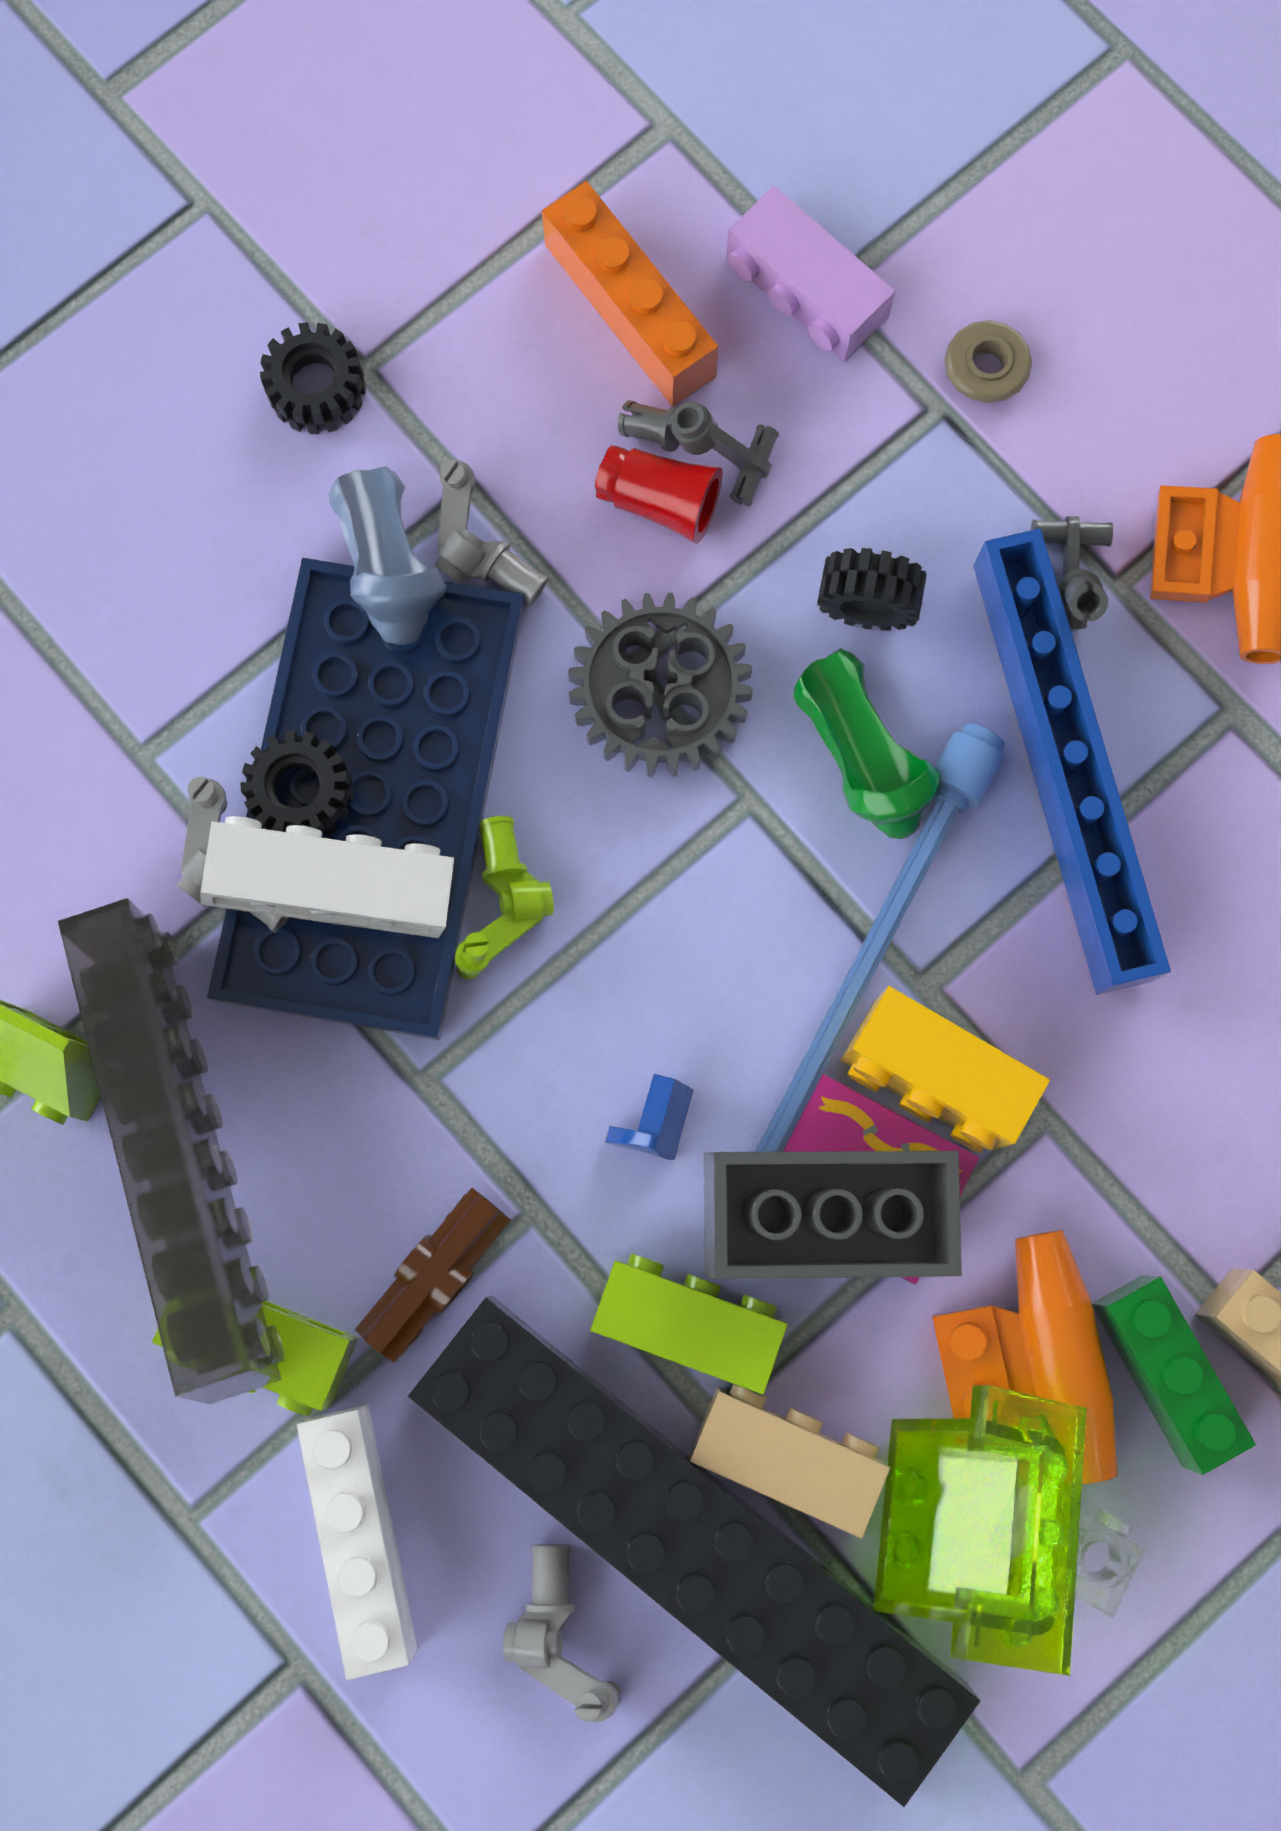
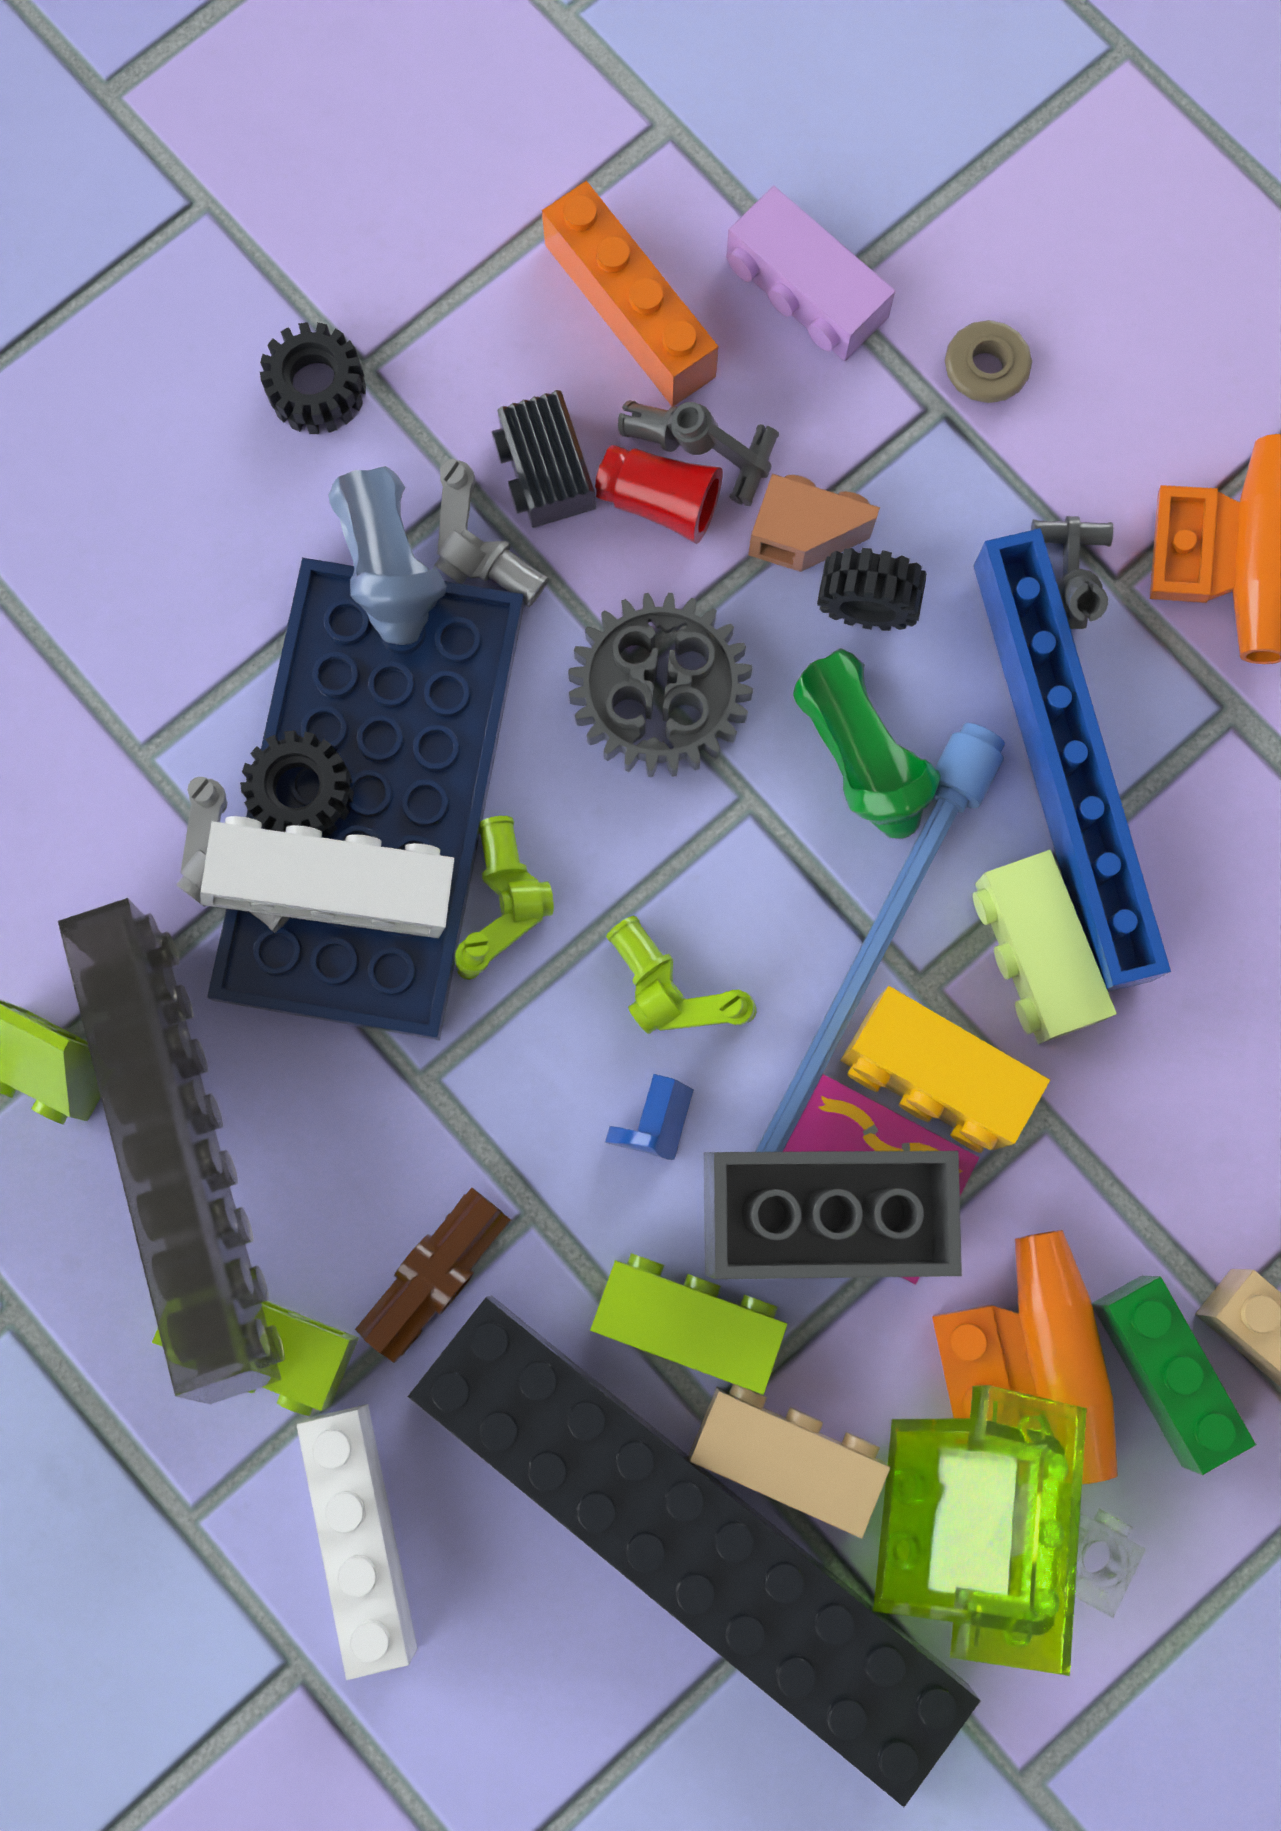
light grey pin [503,1544,621,1722] -> none
none -> black brick [491,390,596,528]
none -> lime pin [606,915,757,1034]
none -> nougat slope [748,474,880,572]
none -> yellowish green brick [973,849,1117,1044]

